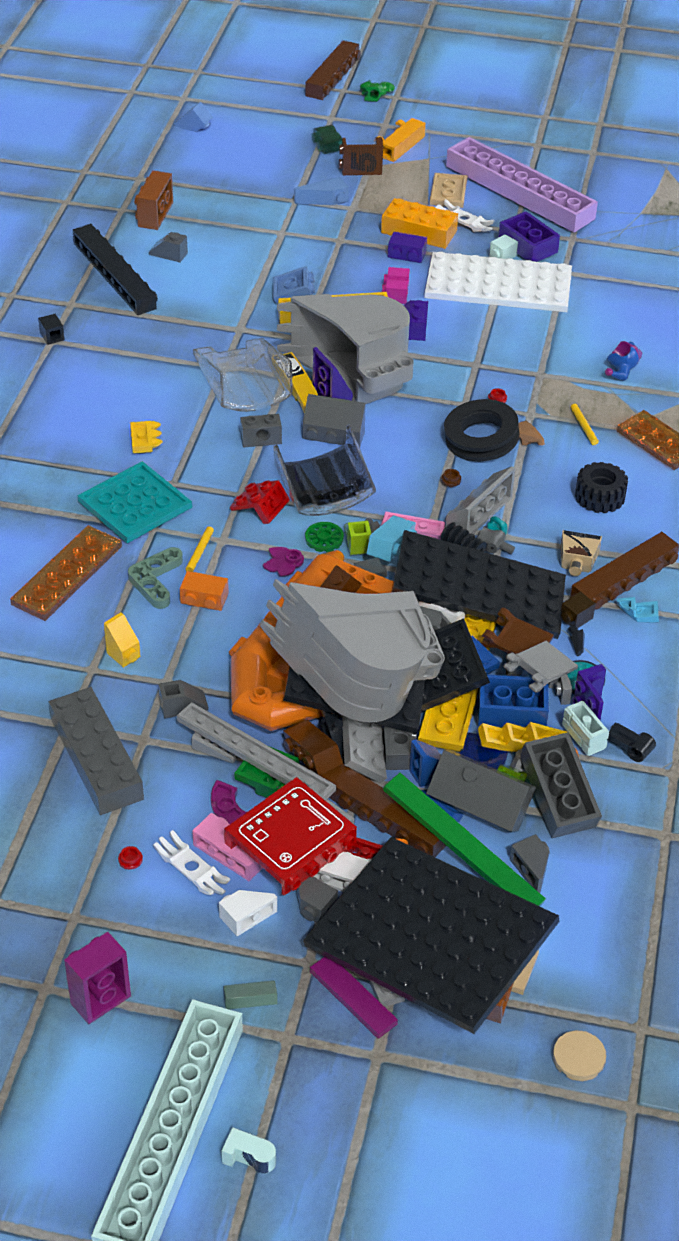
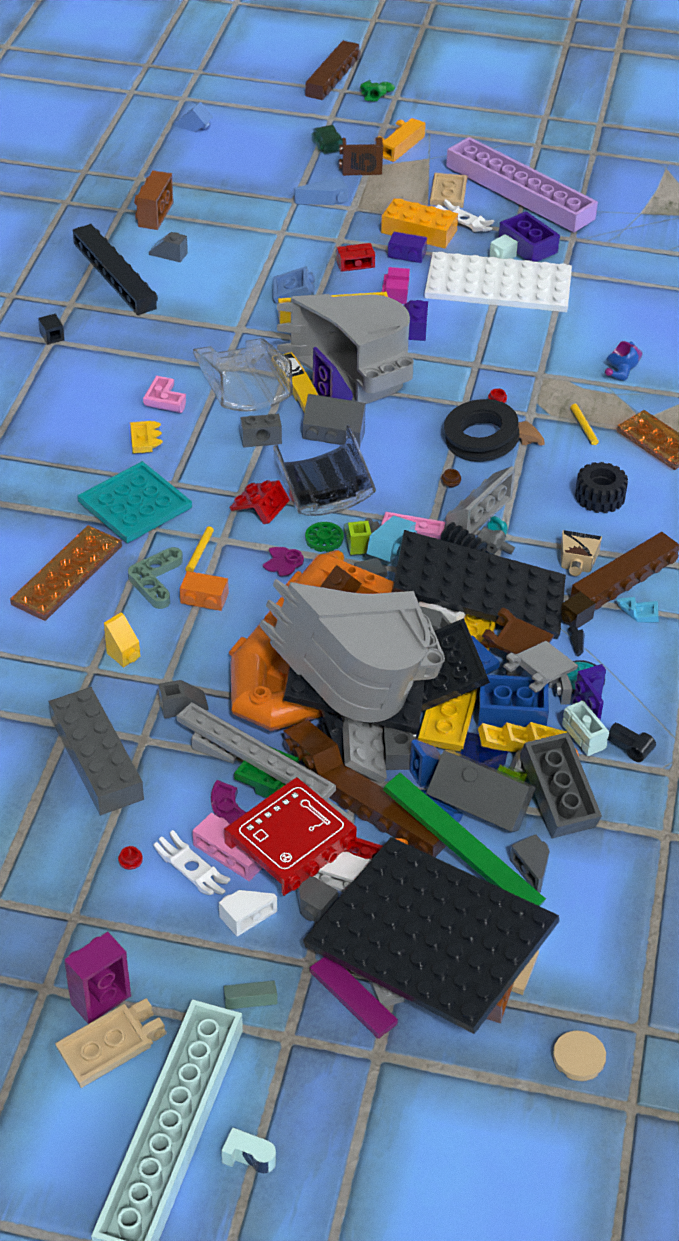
none -> tan tile [55,998,166,1088]
none -> bright pink brick [143,376,186,413]
none -> red brick [336,243,375,272]

